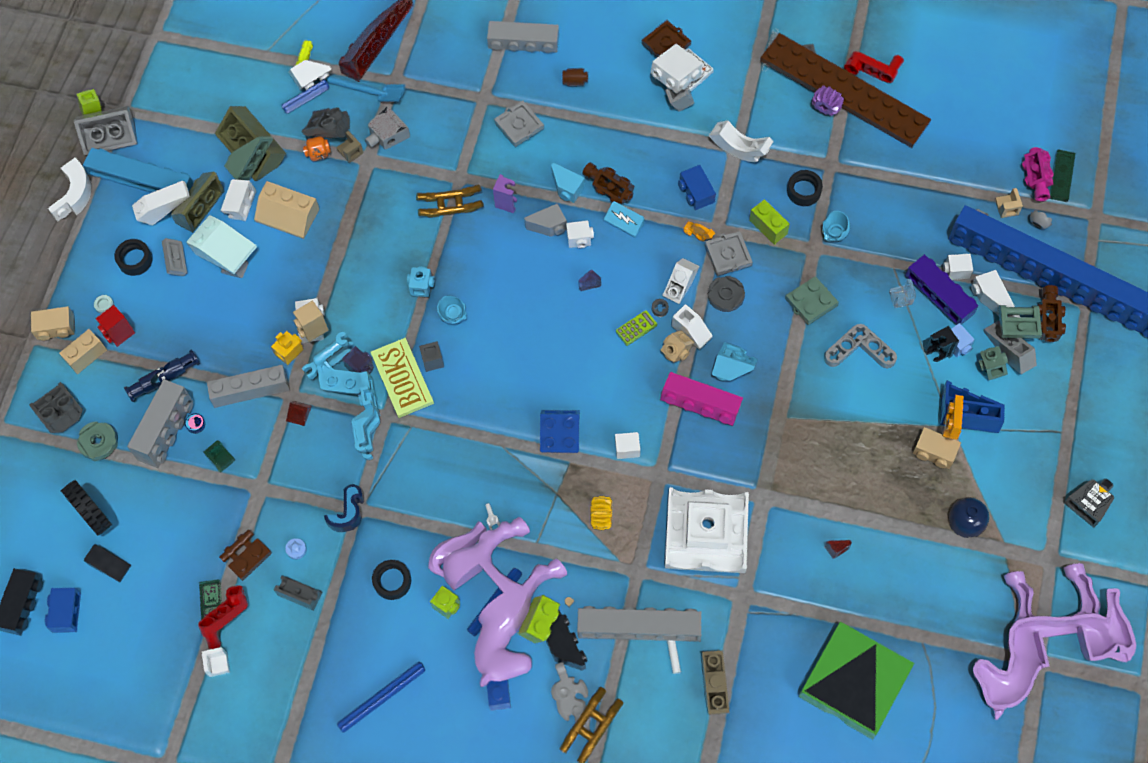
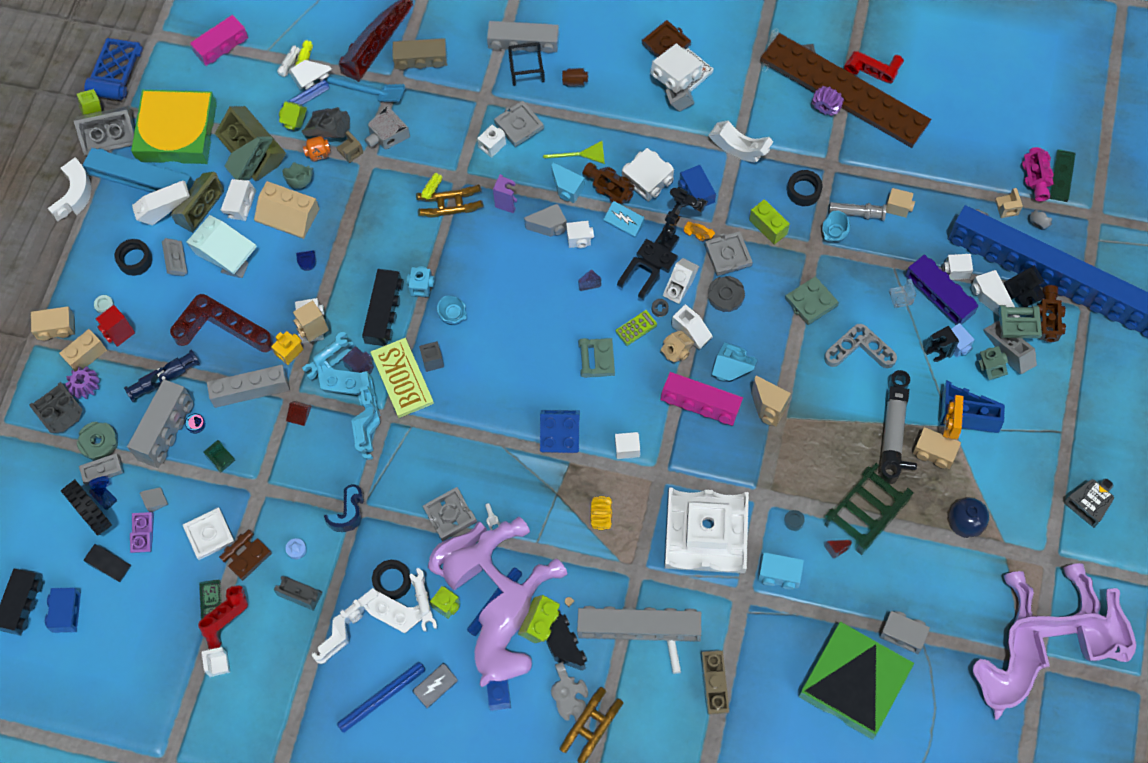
none -> medium lavender gear [65,366,100,399]
none -> light grey plate [79,453,123,486]
none -> blue piece [84,38,143,100]
none -> clear blue tile [89,476,110,491]
none -> clear blue slope [89,488,117,510]
none -> medium lavender slope [130,512,154,553]
none -> yellow tile [131,90,217,164]
none -> light grey slope [140,487,168,512]
none -> beam [170,294,274,352]
none -> white tile [183,507,235,560]
none -> dark pink brick [190,15,248,66]
none -> white axle [277,46,300,77]
none -> lime brick [279,101,307,130]
none -> sand green hair [282,162,313,189]
none -> clear blue tile [296,250,316,271]
none -> white piece [312,568,437,664]
none -> black brick [362,269,404,346]
none -> dark tan brick [393,38,447,70]
none -> slope [413,663,458,709]
none -> neon yellow axle [421,173,442,200]
none -> light grey brick [423,487,477,541]
none -> white brick [477,125,506,158]
none -> black piece [508,42,545,86]
none -> lime piece [543,141,605,164]
none -> sand green plate [578,338,615,378]
none -> black piece [617,186,708,300]
none -> white brick [622,148,674,202]
none -> tan slope [751,376,791,427]
none -> medium azure brick [758,552,804,590]
none -> clear smoke tile [784,510,805,531]
none -> clear green fence [825,463,914,555]
none -> light grey pin [829,202,886,221]
none -> piece [879,370,917,485]
none -> light grey brick [879,611,930,654]
none -> tan brick [886,188,915,218]
none -> black plate [1003,265,1045,307]

